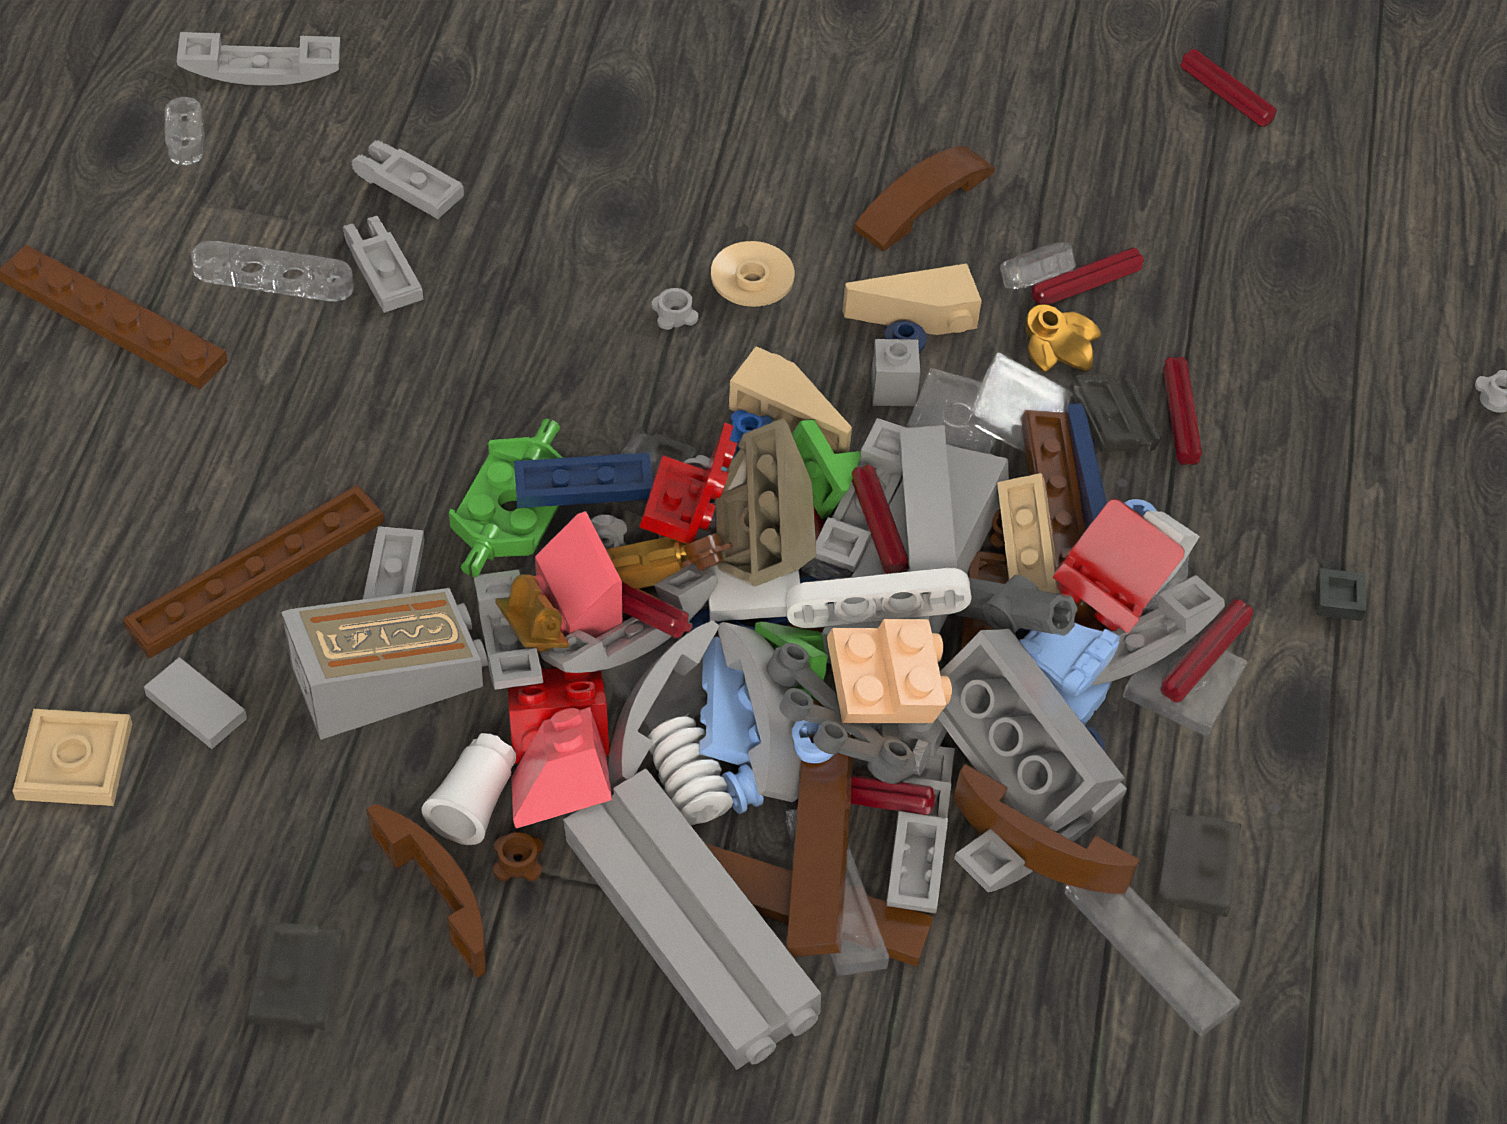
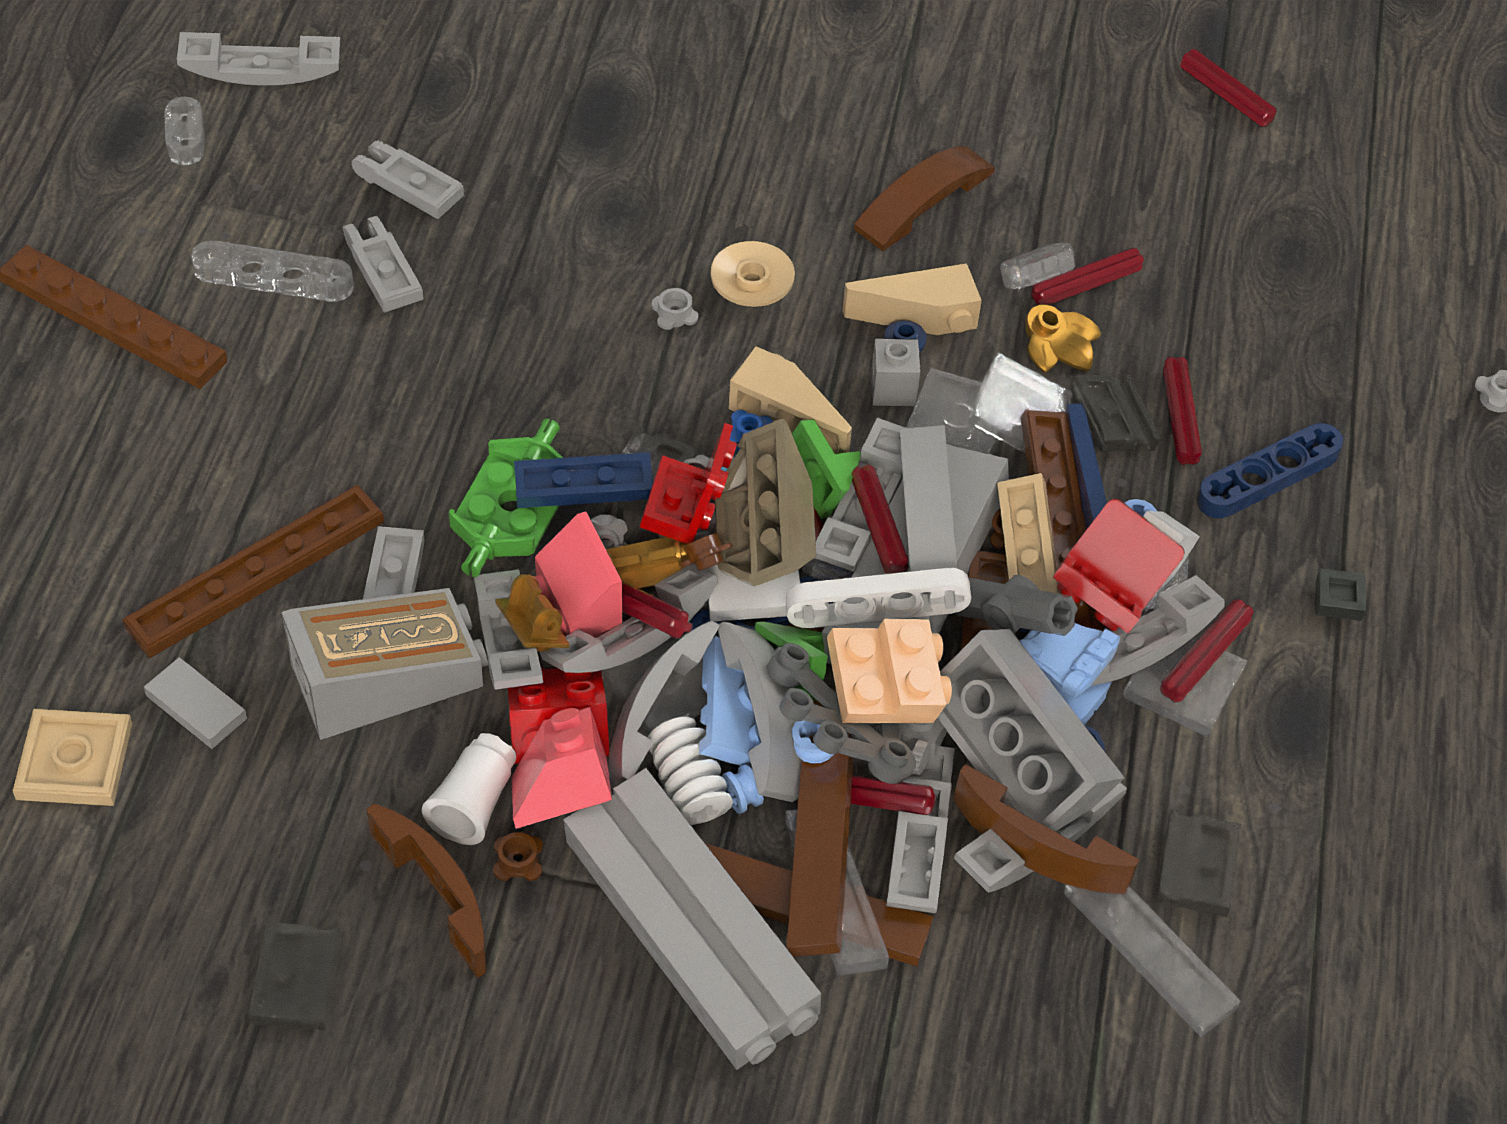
none -> dark blue beam [1197,423,1343,519]

